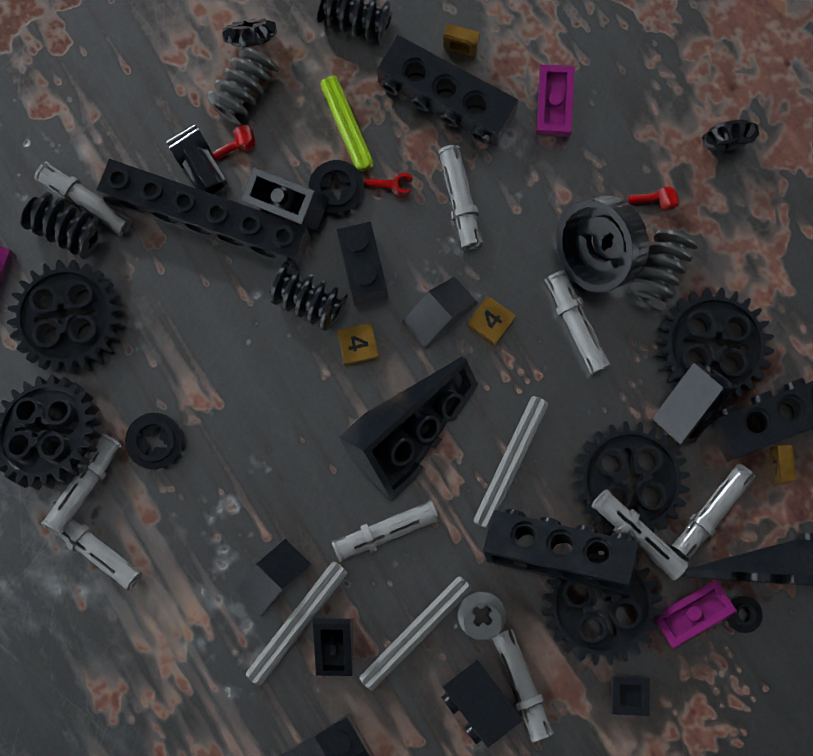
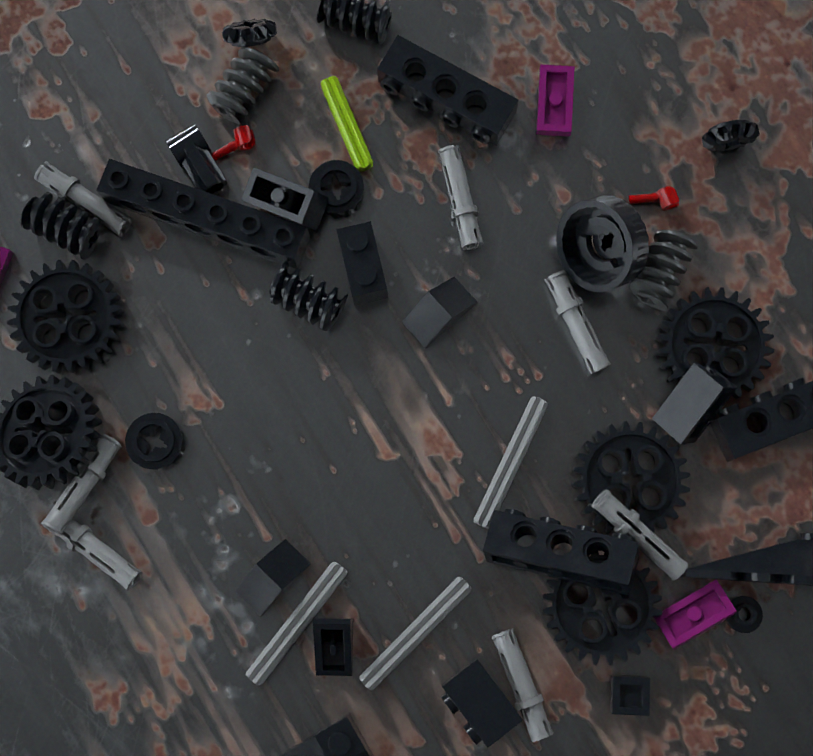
light grey pin [331,500,440,563] -> none
pearl gold tile [337,323,379,366] -> none
black wedge [338,357,478,501] -> none
red hand [364,173,413,198] -> none
pearl gold tile [443,23,480,57] -> none
dark grey piece [457,592,506,640] -> none
pearl gold tile [467,296,516,346] -> none
light grey pin [671,463,756,561] -> none
pearl gold tile [769,445,796,485] -> none

